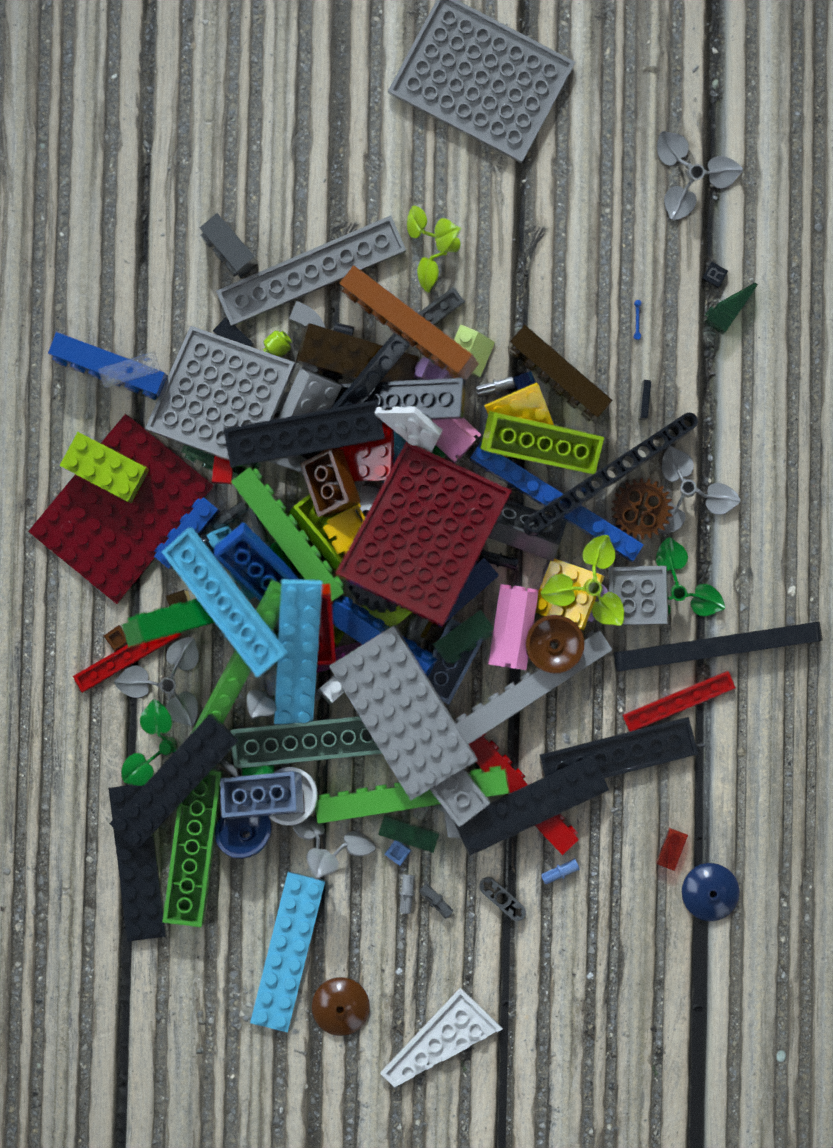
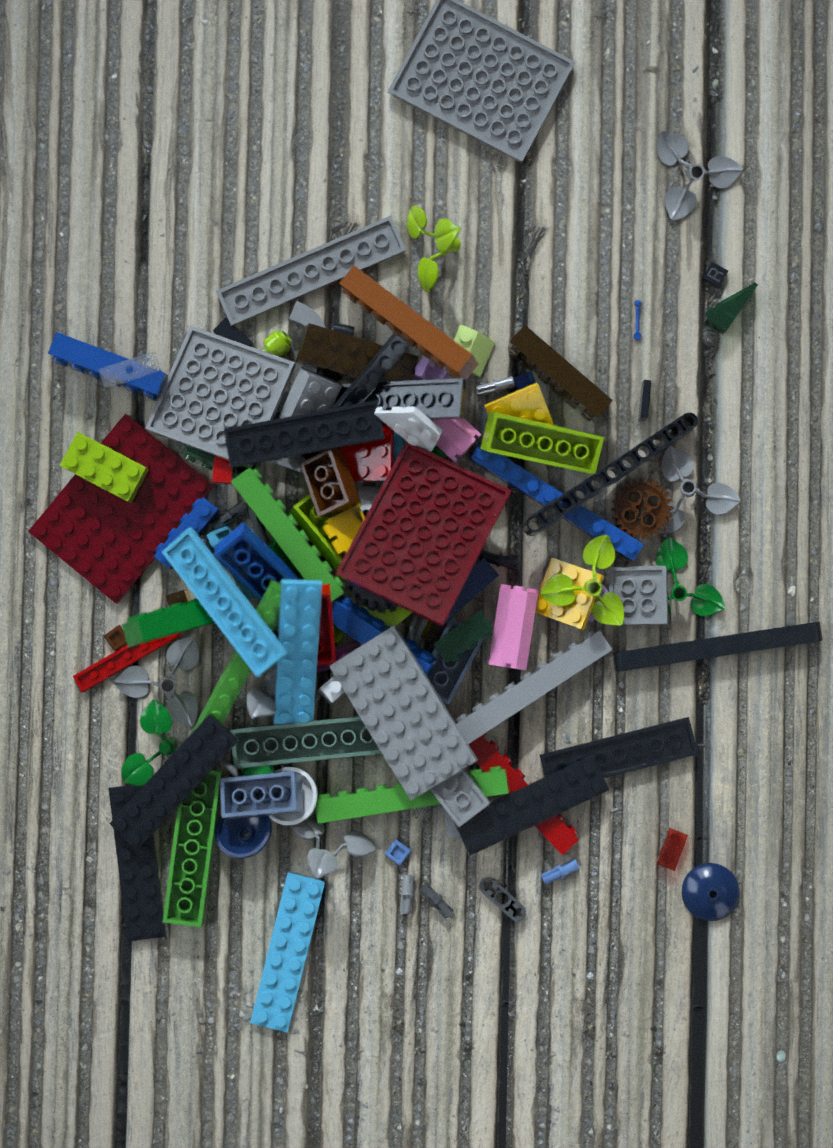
dark grey brick [199,213,258,279] -> none
reddish brown dish [312,977,370,1036] -> none
clear green brick [378,814,439,853] -> none
white wing [381,987,503,1087] -> none
dark grey tile [418,287,465,326] -> none
dark grey slope [488,500,567,561] -> none
reddish brown dish [526,615,584,674] -> none
red tile [622,671,736,732] -> none

